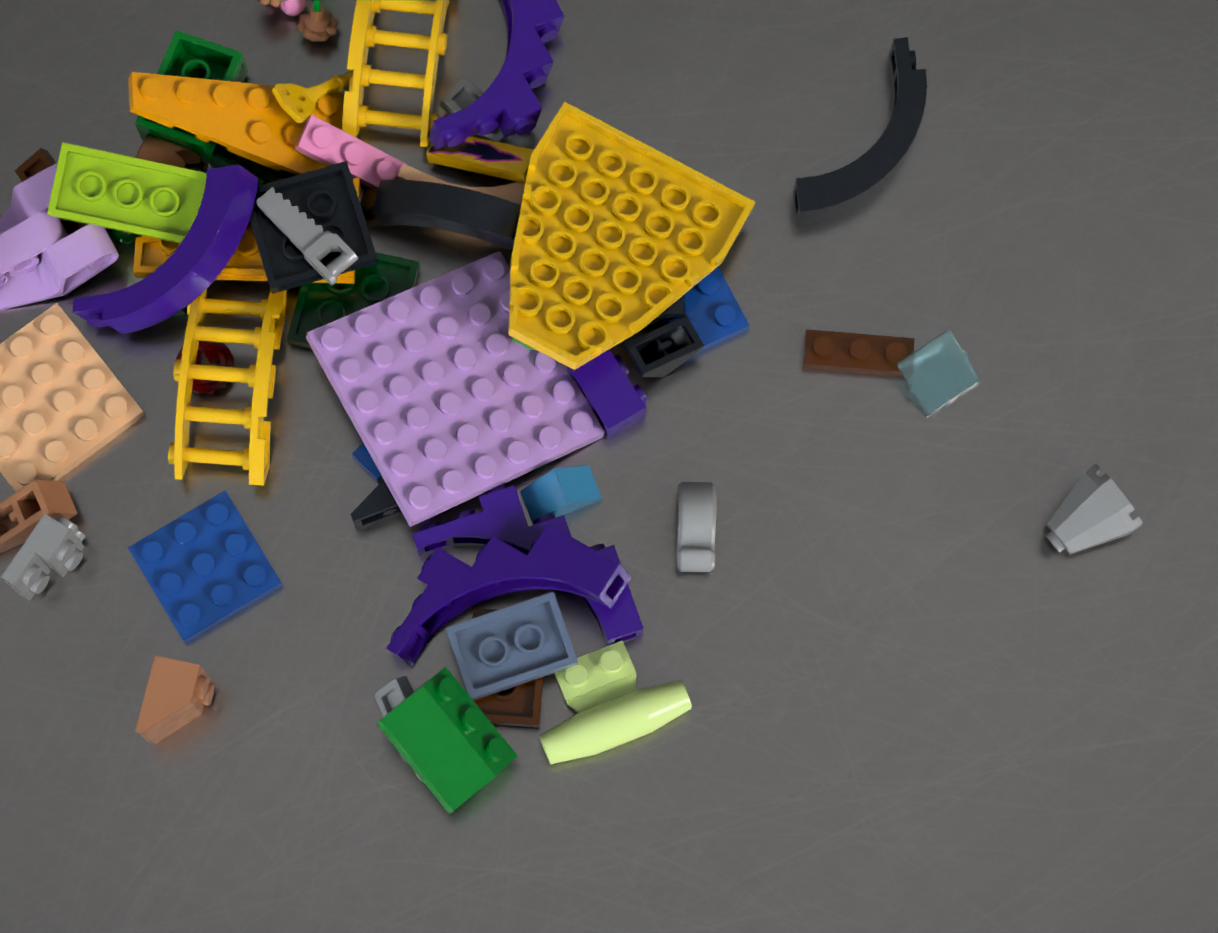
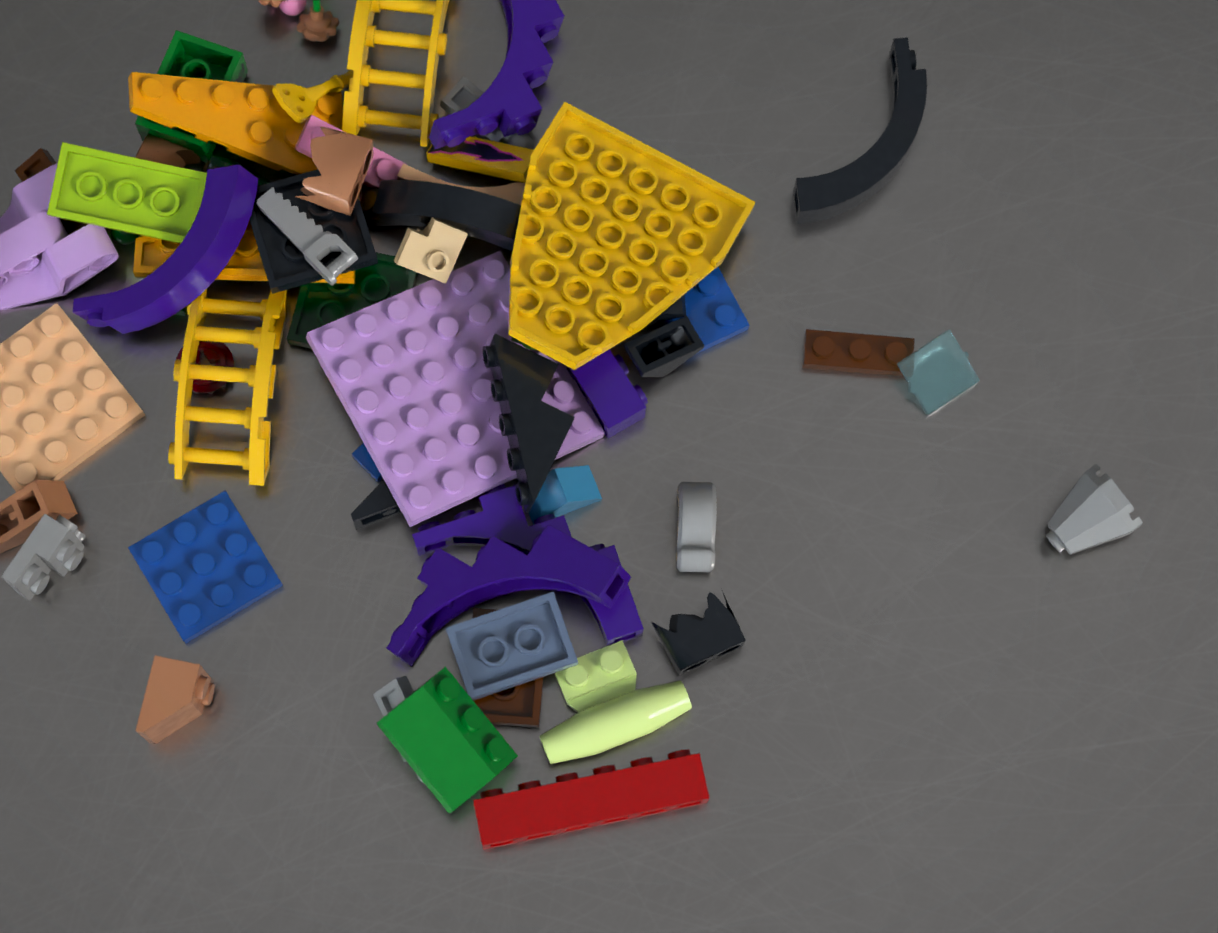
none -> nougat piece [295,127,374,216]
none -> tan brick [394,217,468,284]
none -> red brick [473,749,709,850]
none -> black slope [482,334,575,513]
none -> black piece [651,590,746,676]

